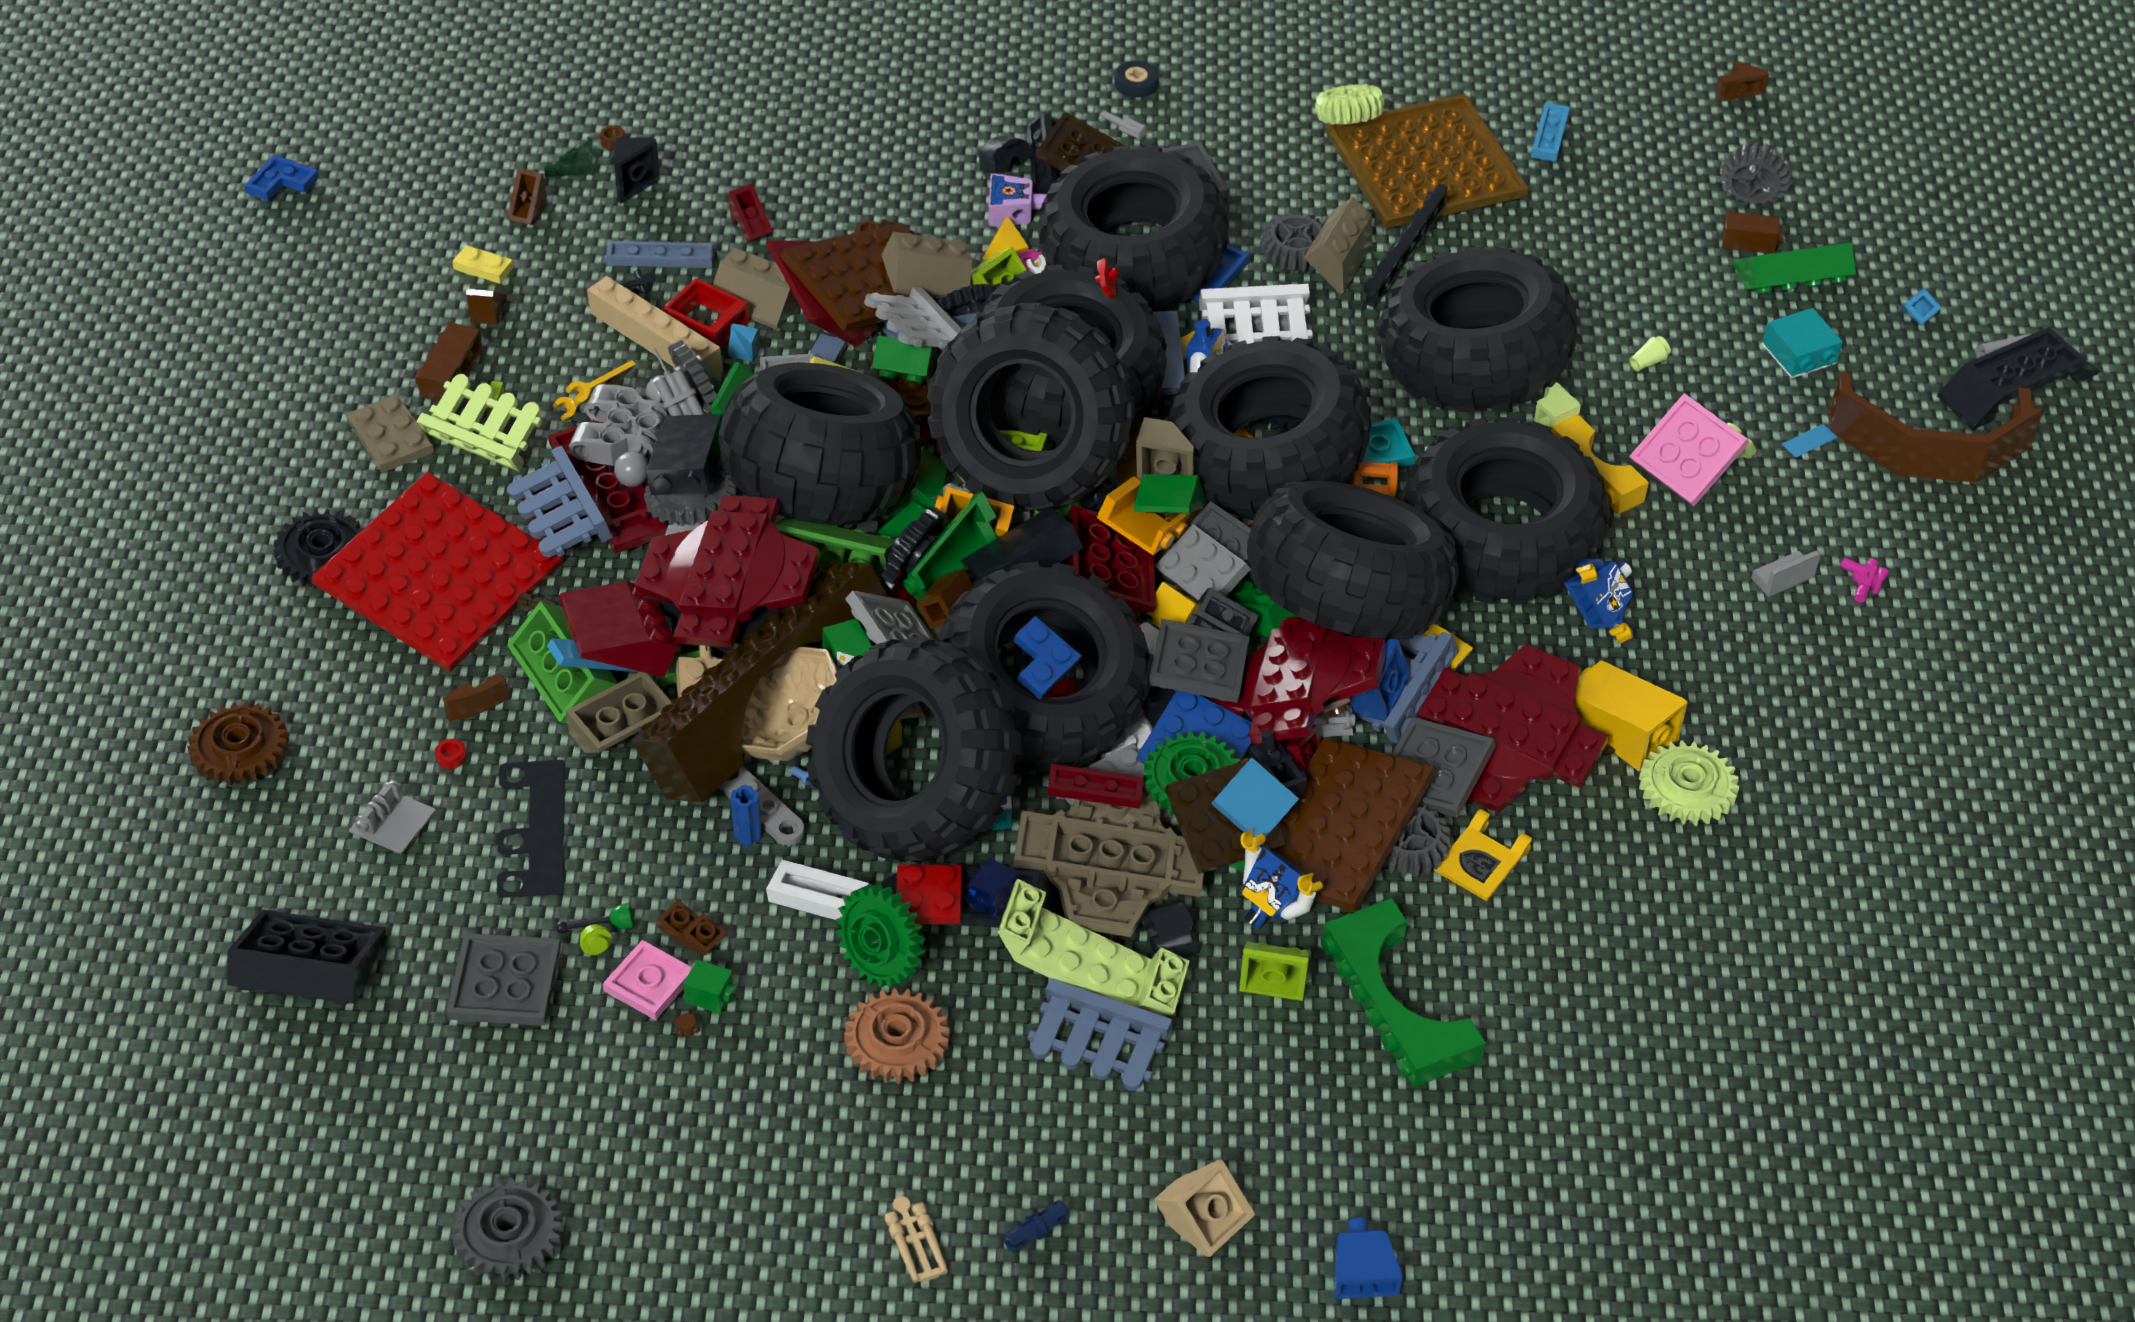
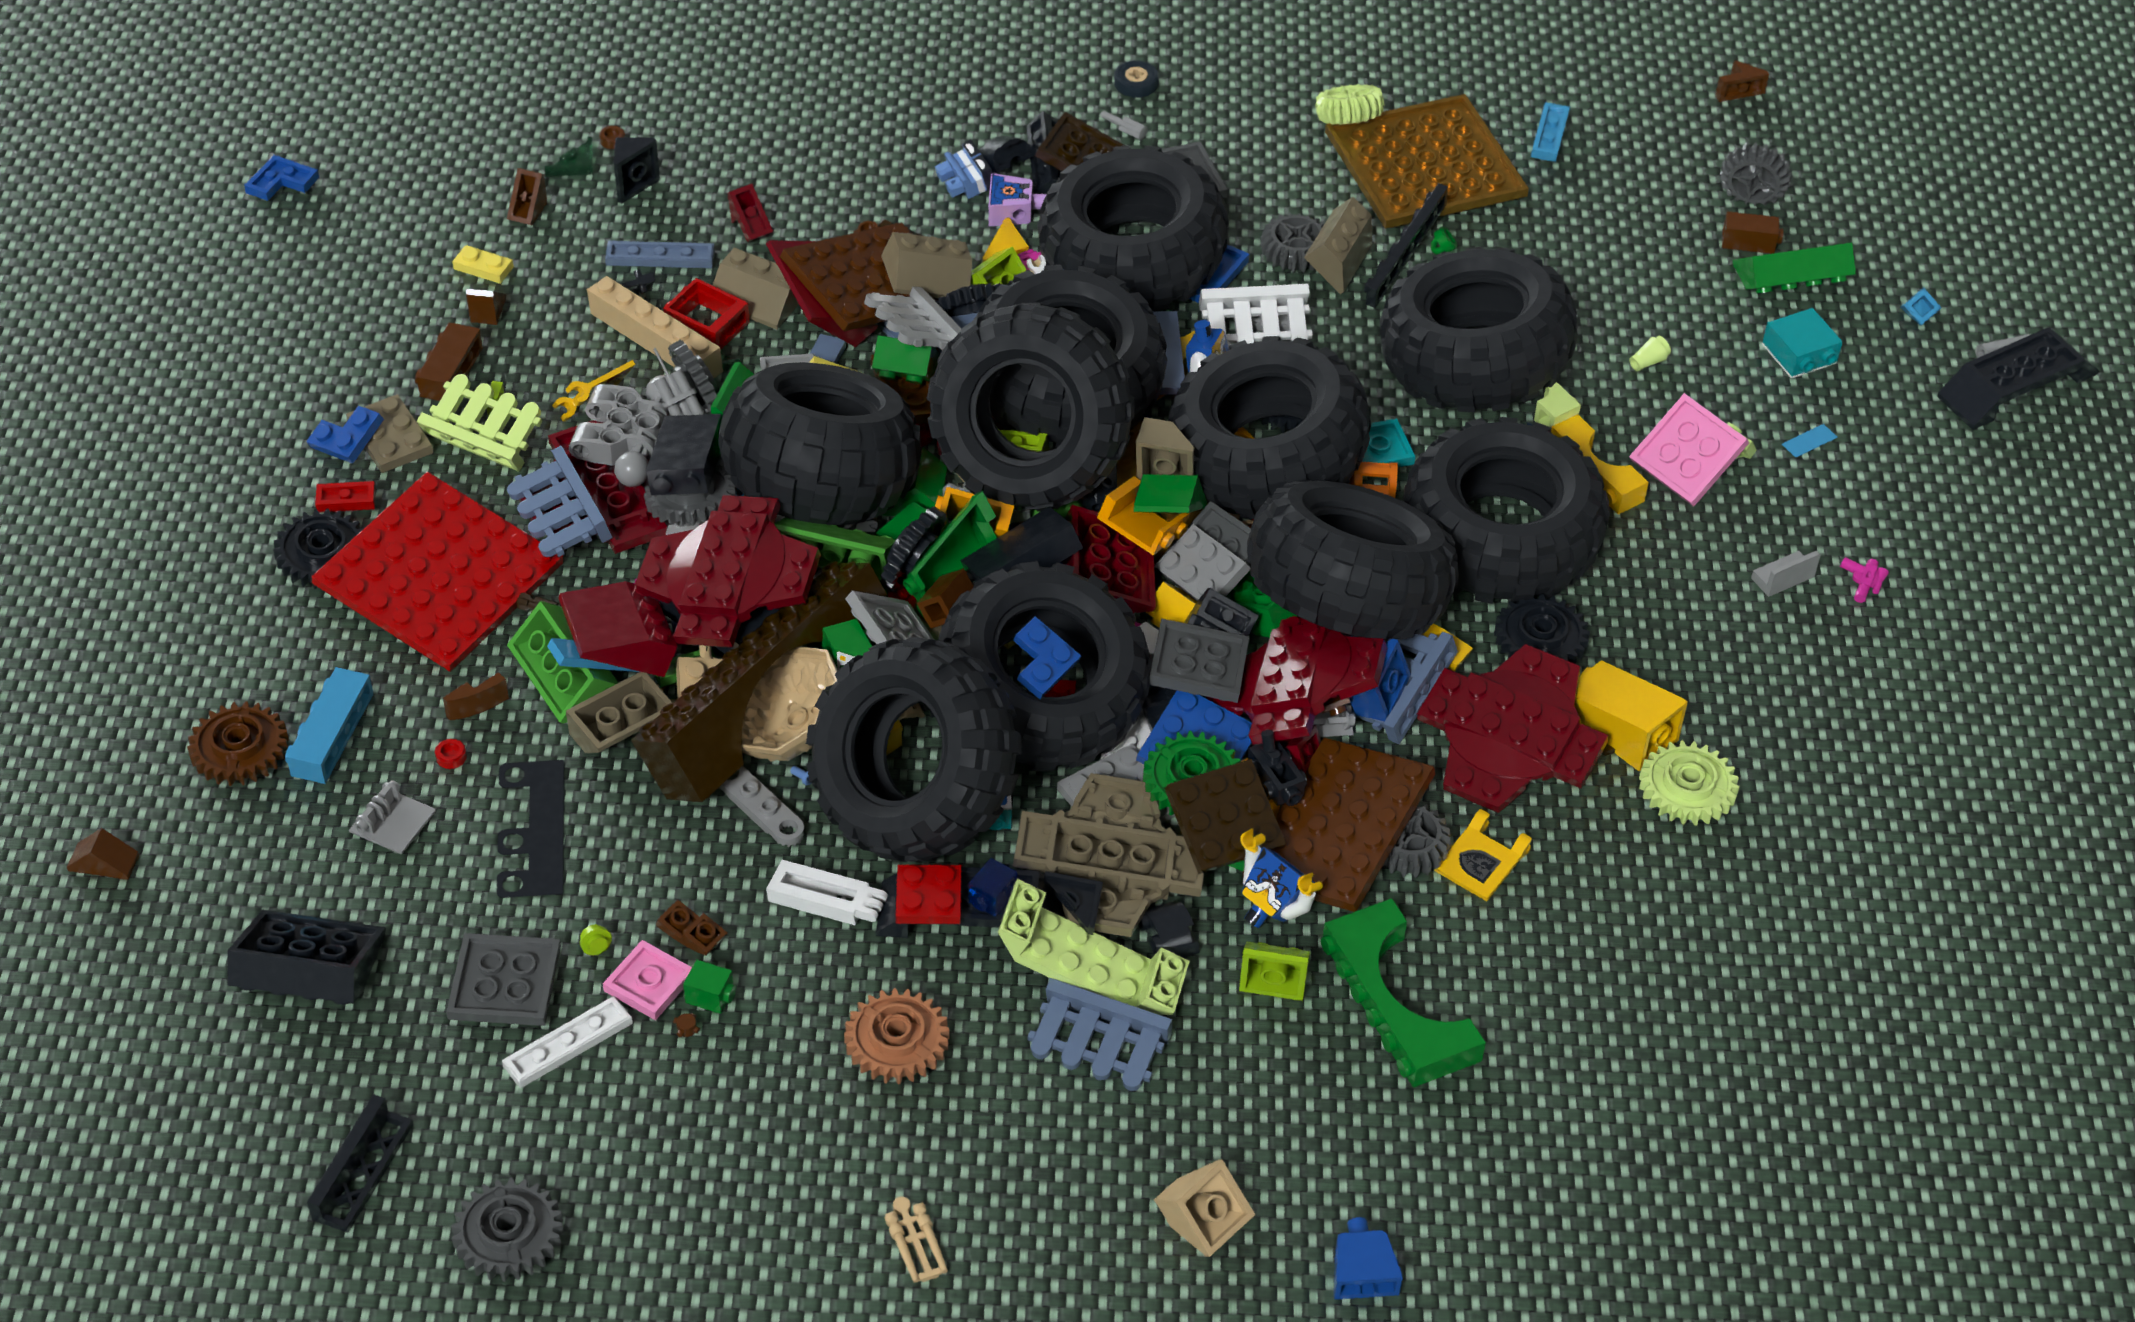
hinge [555,903,634,934] -> none
dark azure slope [728,323,760,362] -> none
blue axle [731,785,762,845] -> none
green gear [836,884,925,988] -> none
dark blue pin [1002,1200,1070,1253] -> none
dark red plate [1047,764,1144,809] -> none
red piece [1095,258,1120,299] -> none
dark azure tile [1211,758,1299,837] -> none
dark grey plate [1392,717,1496,818] -> none
blue torso [1564,558,1633,644] -> none
reddish brown panel [1829,372,2044,483] -> none
none -> reddish brown slope [67,828,139,880]
none -> dark azure brick [285,667,373,784]
none -> blue plate [306,405,384,464]
none -> black fence [307,1094,413,1233]
none -> red plate [315,481,376,512]
none -> white tile [502,996,633,1089]
none -> medium blue hips [935,139,993,199]
none -> black tile [1043,871,1103,935]
none -> green tile [1430,226,1457,254]
none -> black gear [1494,594,1590,664]

